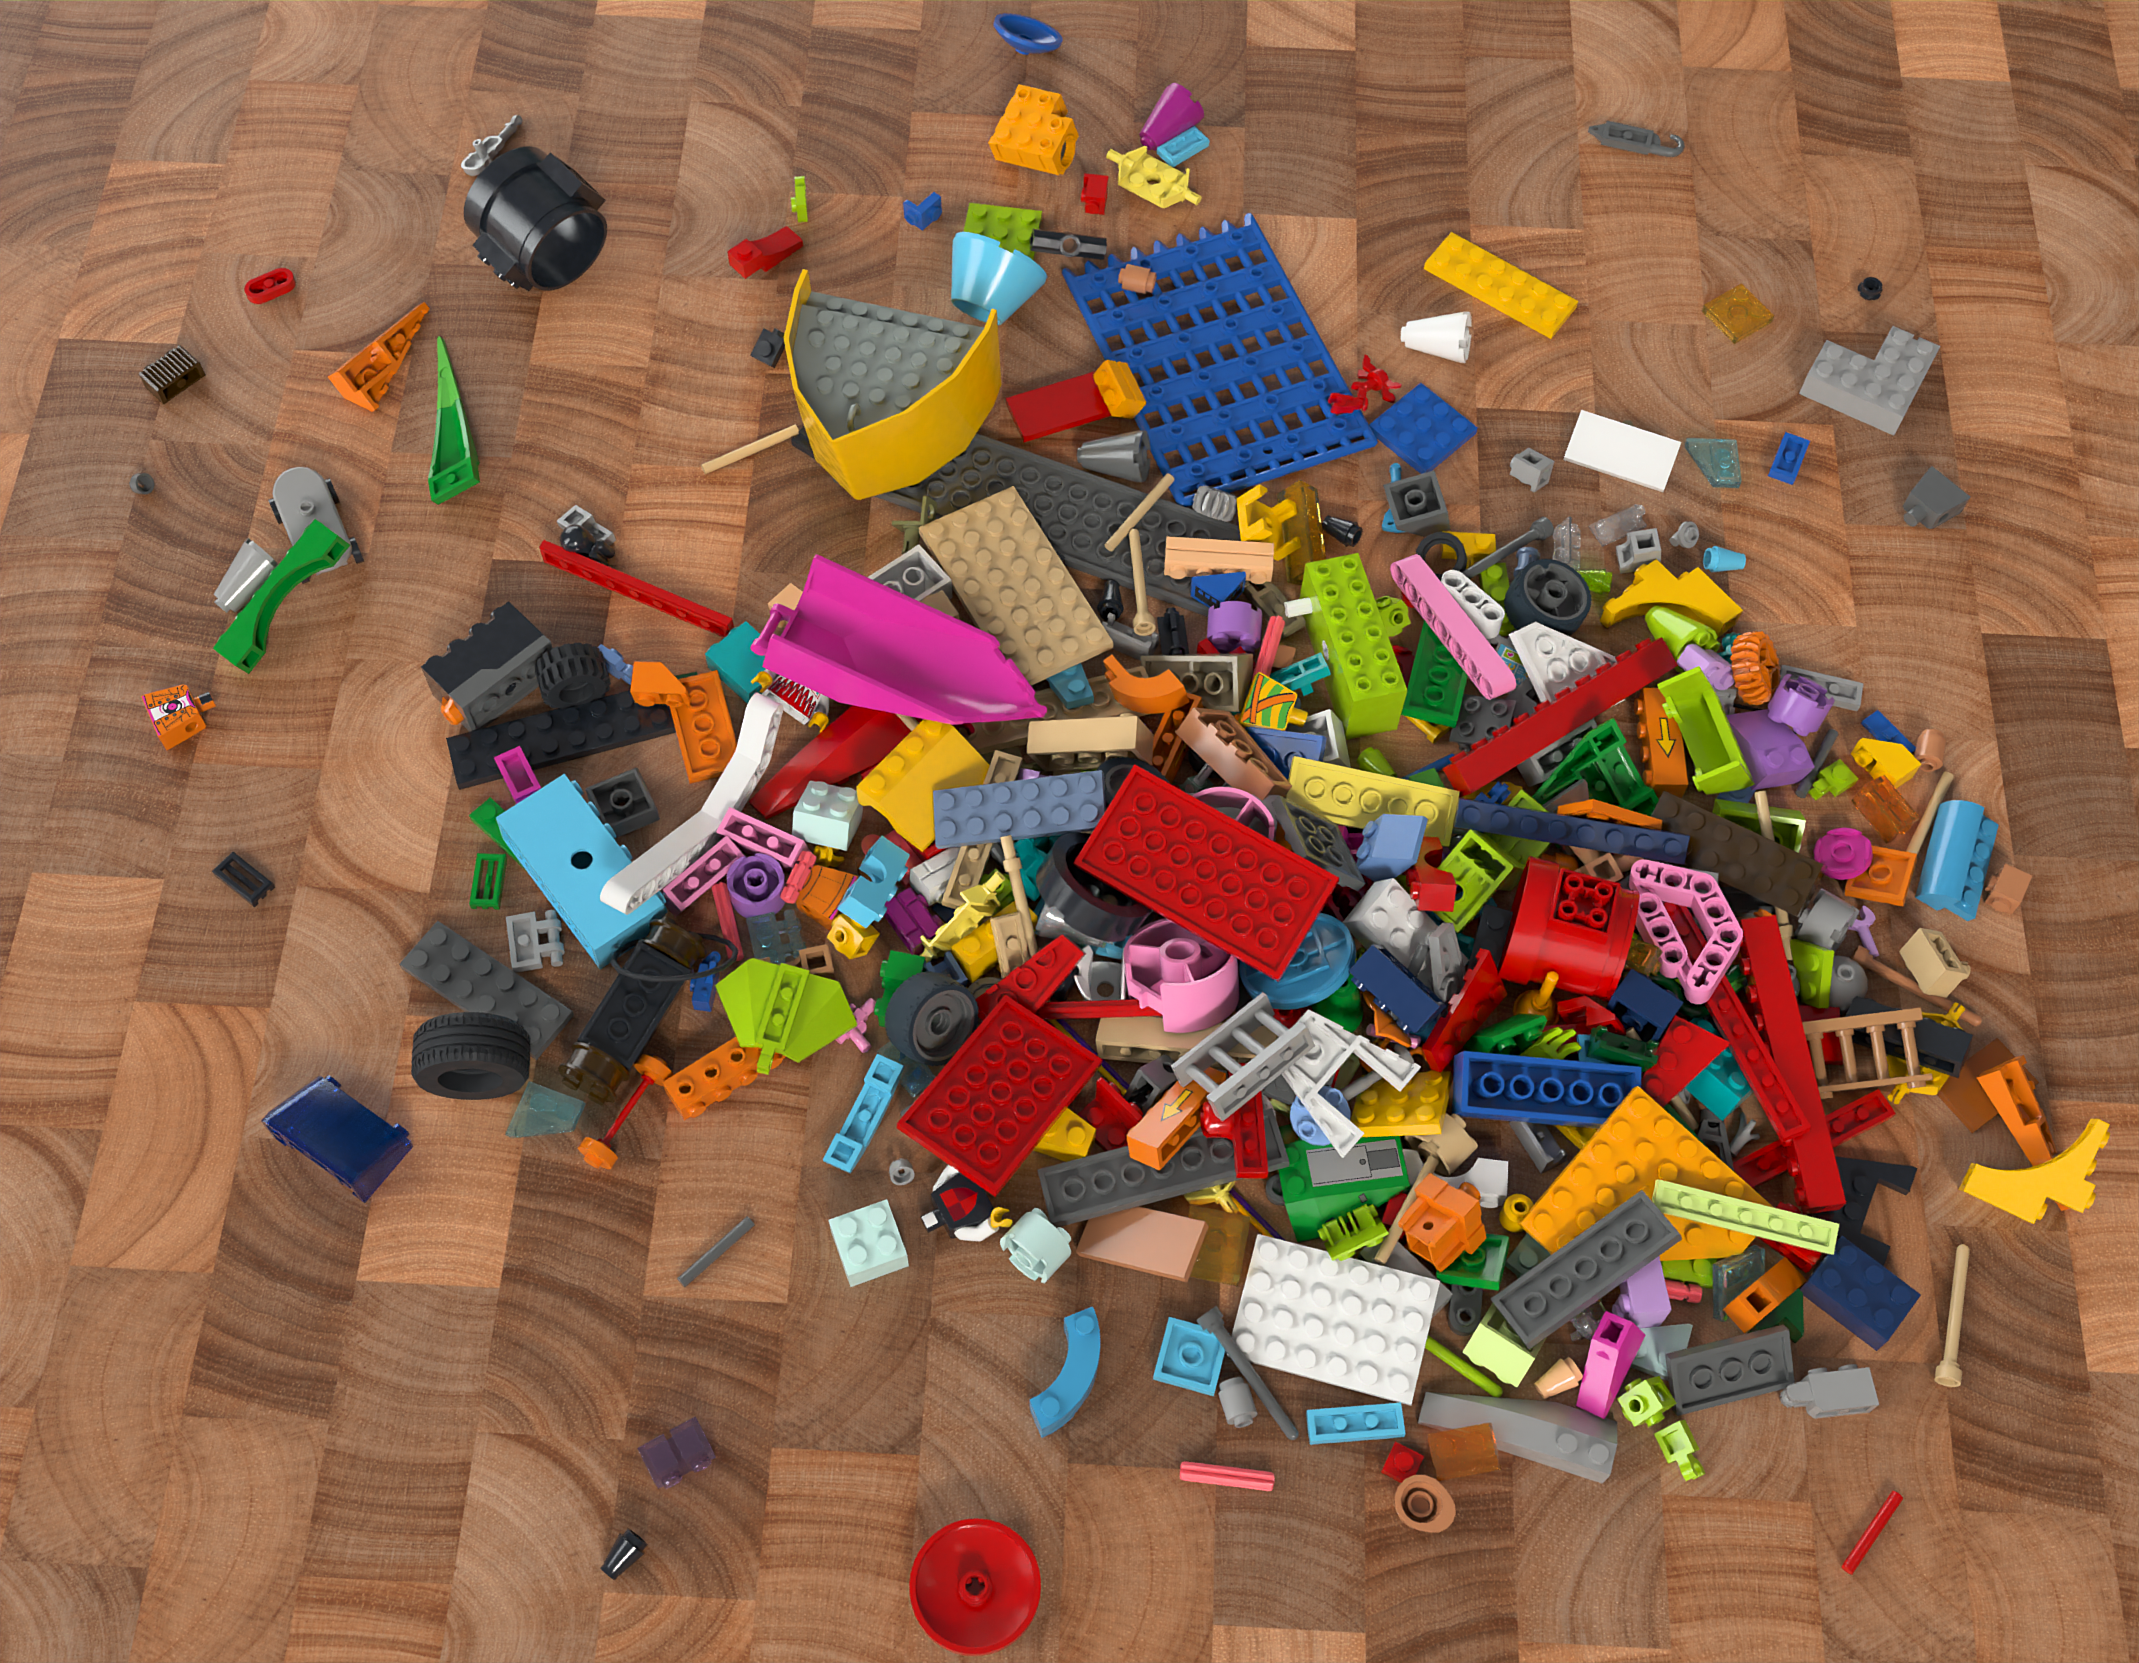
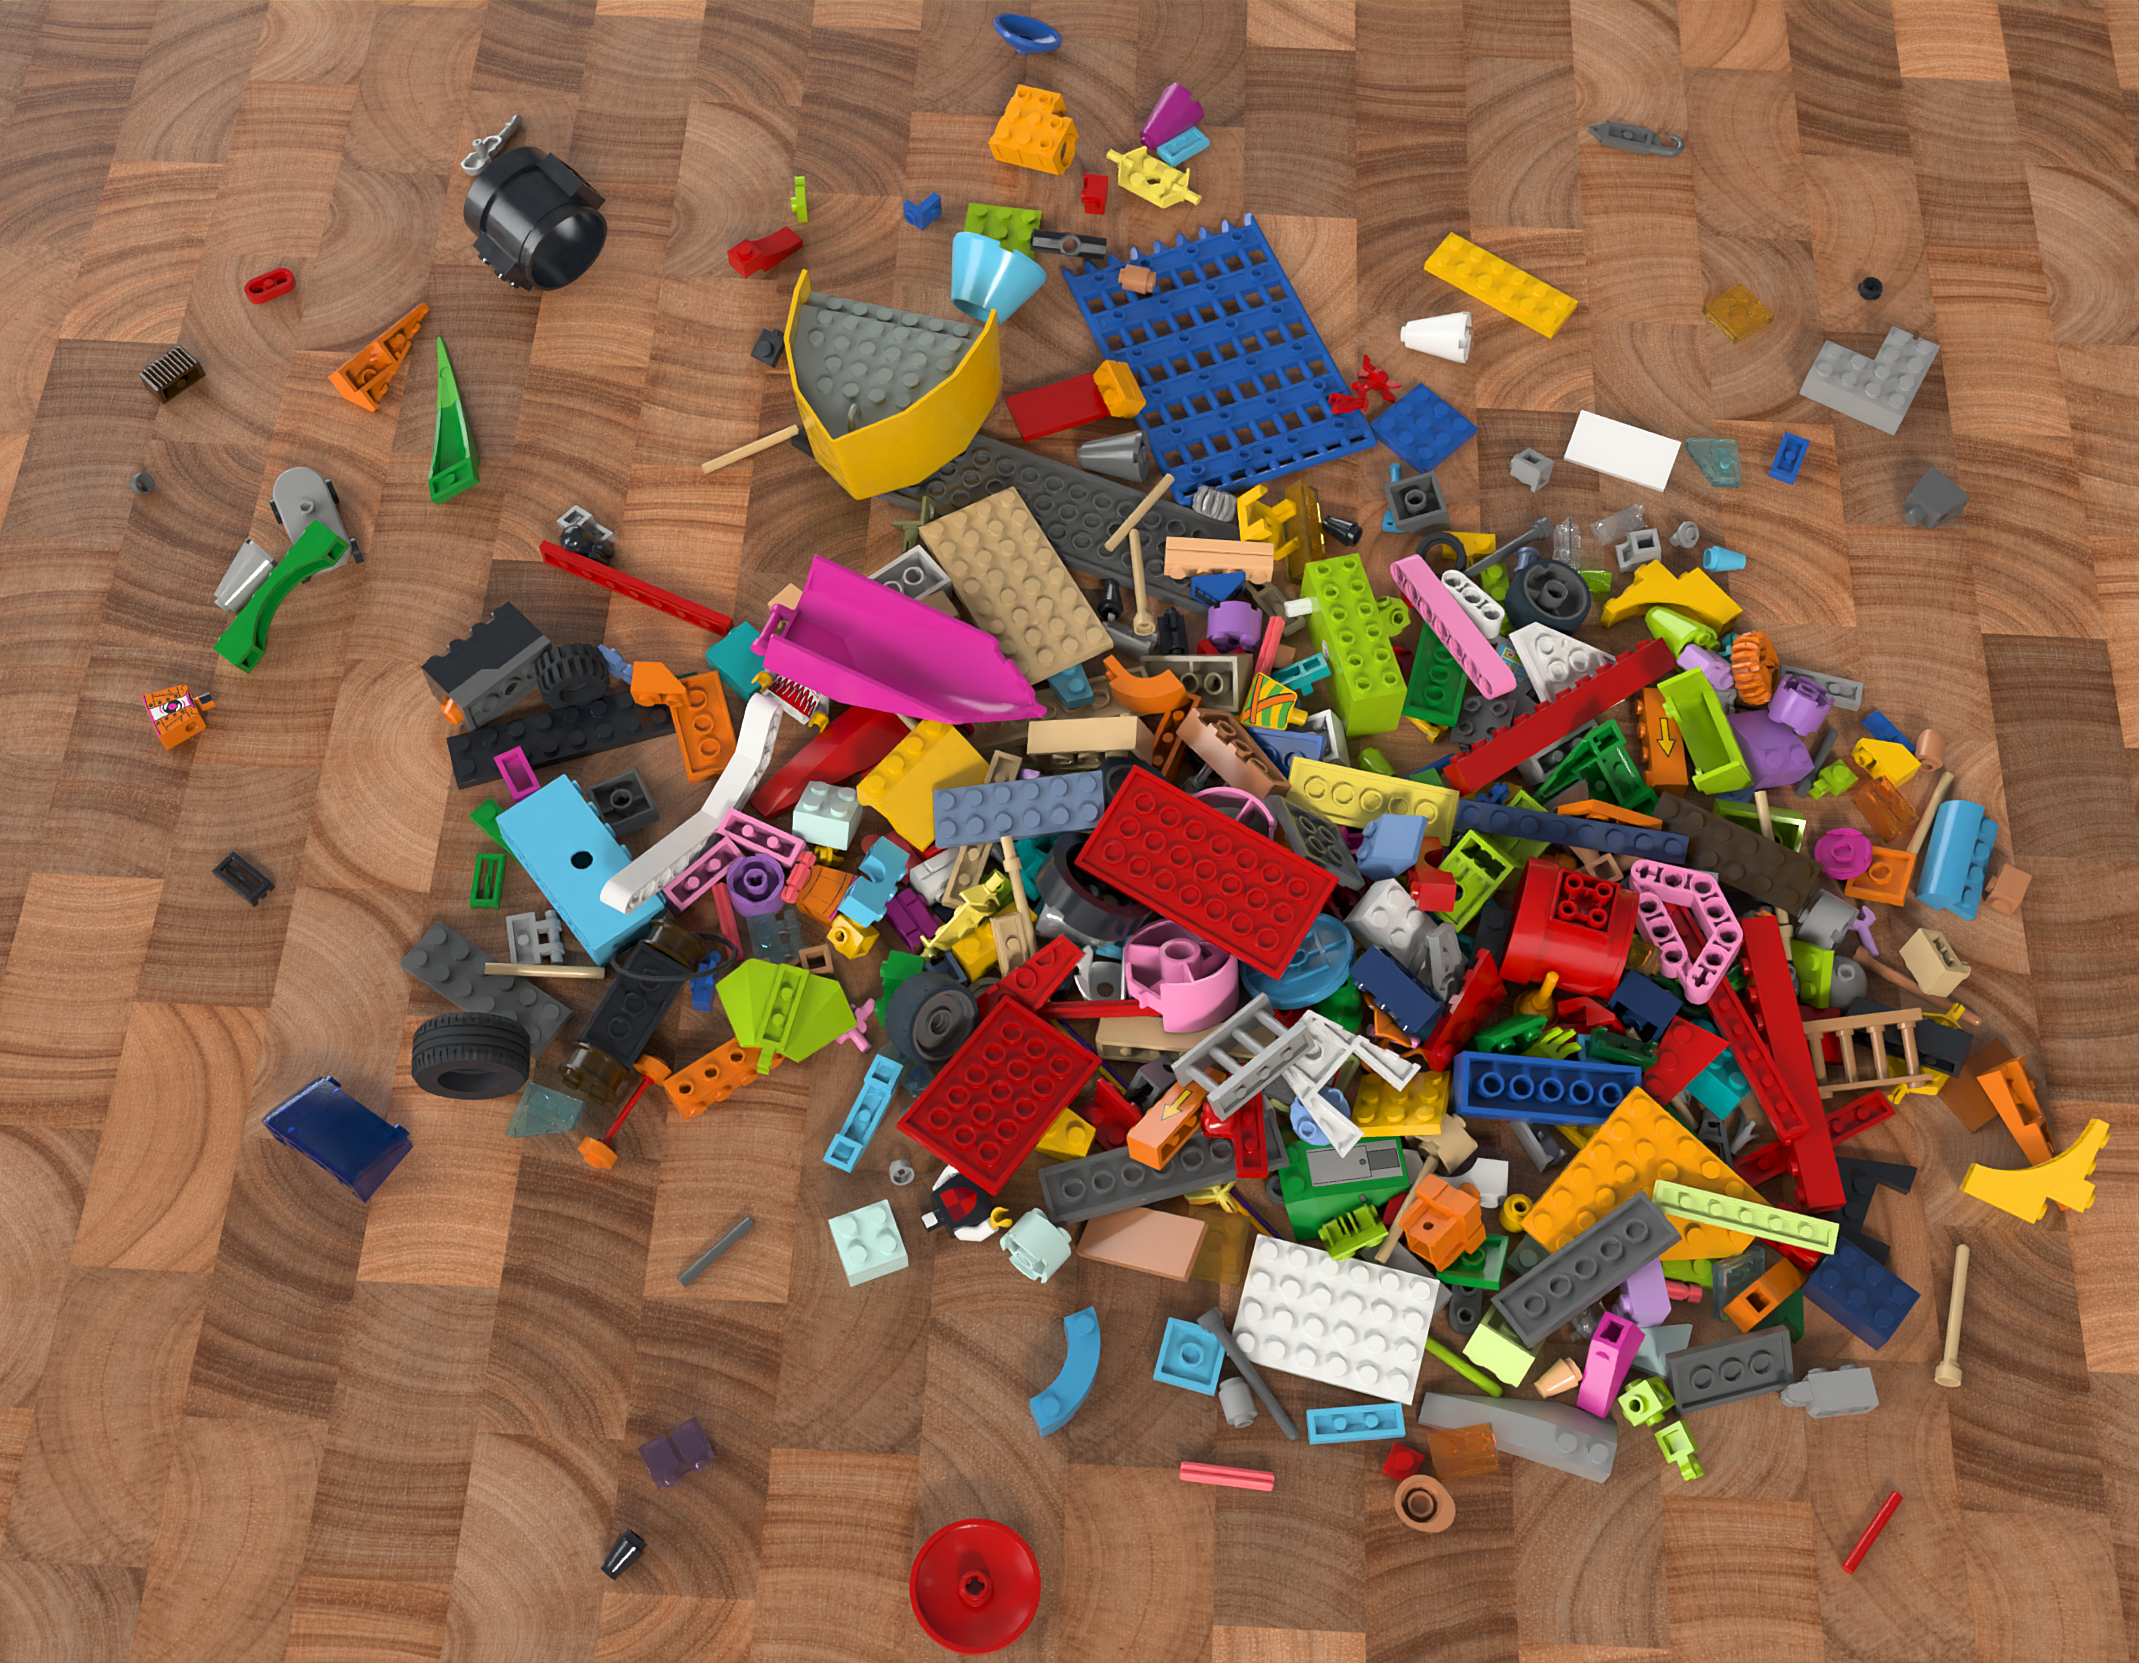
light grey piece [1340,1044,1414,1101] -> none
none -> tan bar [485,963,605,979]

